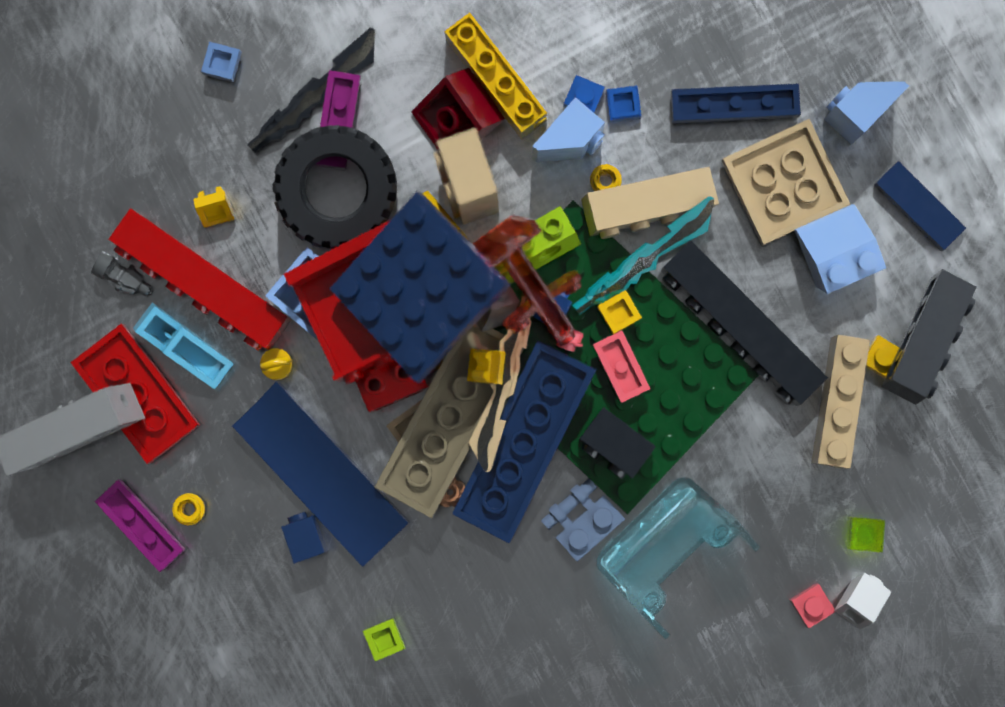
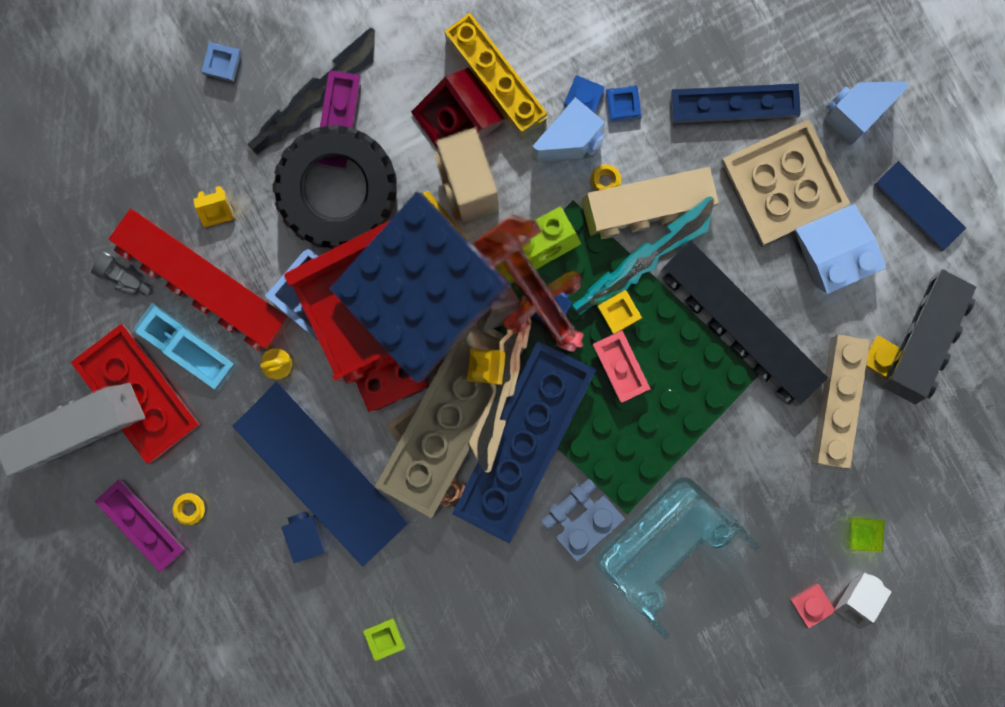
black brick [579,407,656,479] -> none

